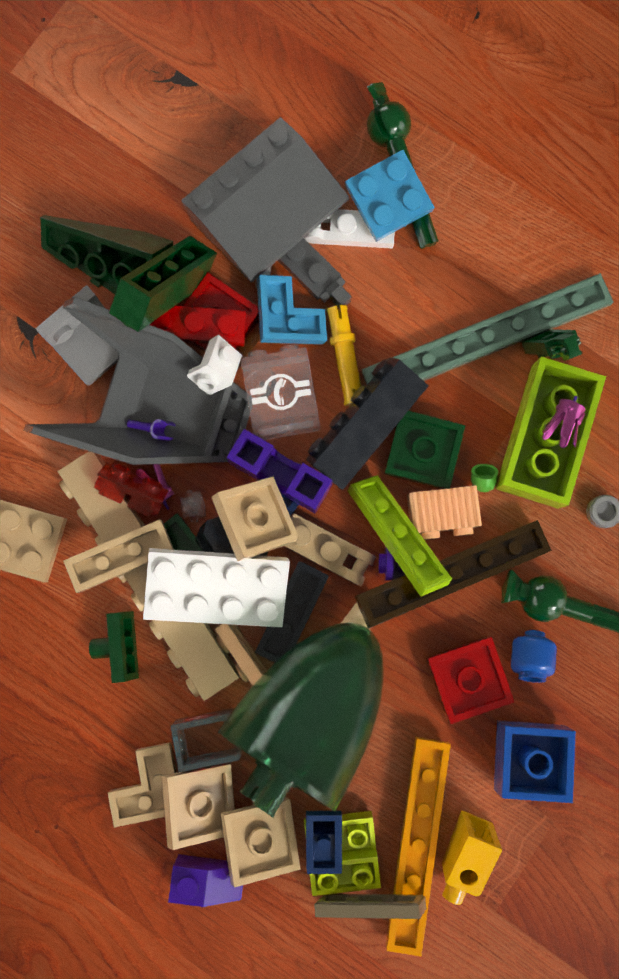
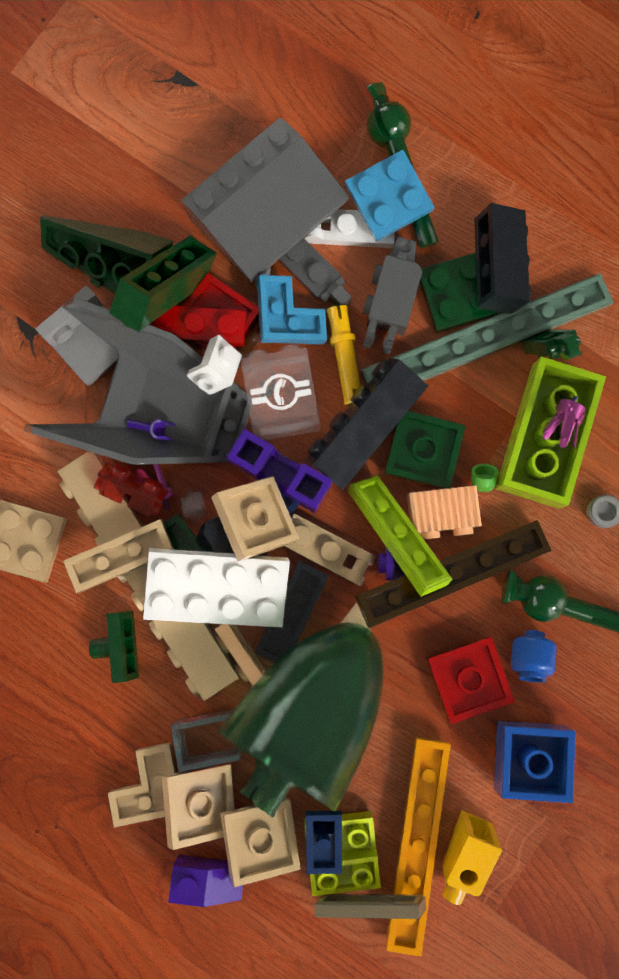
none -> dark grey hinge [363,237,422,354]
none -> dark green plate [420,253,499,333]
none -> black brick [474,203,531,314]

